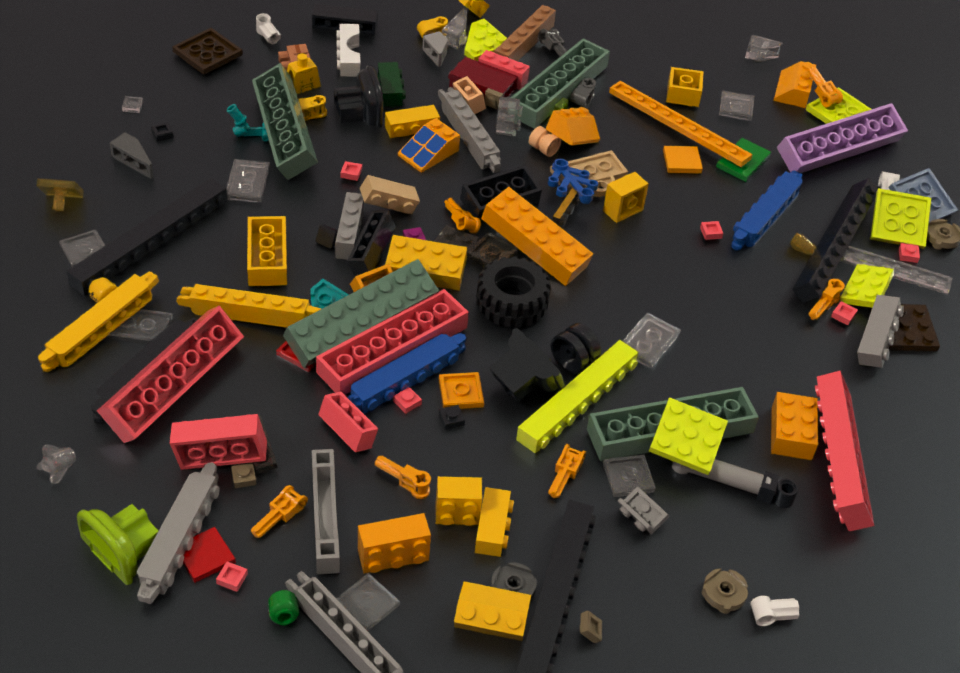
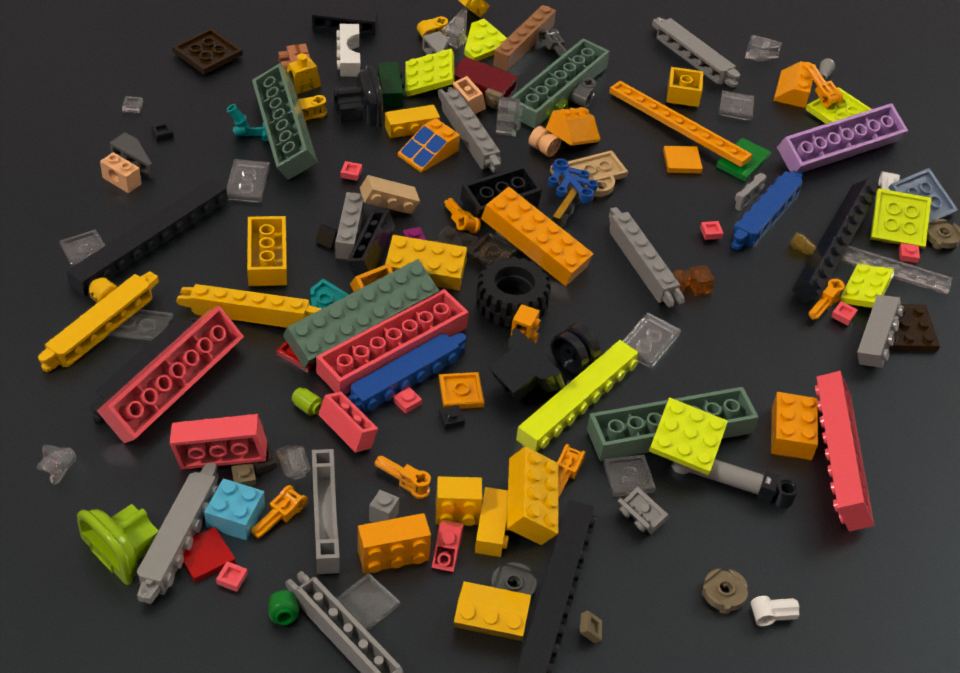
clear yellow tile [37,179,84,211] -> none
white piece [256,13,281,45] -> none
coral brick [478,50,530,90] -> none
yellow brick [603,172,649,223] -> none
none -> light nougat brick [100,152,141,193]
none -> medium azure brick [204,478,265,541]
none -> clear slope [272,444,311,480]
none -> lime brick [291,387,322,416]
none -> light grey brick [369,490,399,523]
none -> neon yellow plate [405,49,455,97]
none -> coral slope [432,520,464,572]
none -> yellow brick [507,446,559,545]
none -> light orange brick [510,304,541,344]
none -> light grey hinge [609,207,685,308]
none -> light grey hinge [652,17,741,88]
none -> clear orange brick [673,264,715,296]
none -> light grey hinge [735,173,766,211]
none -> light grey cone [819,58,835,81]

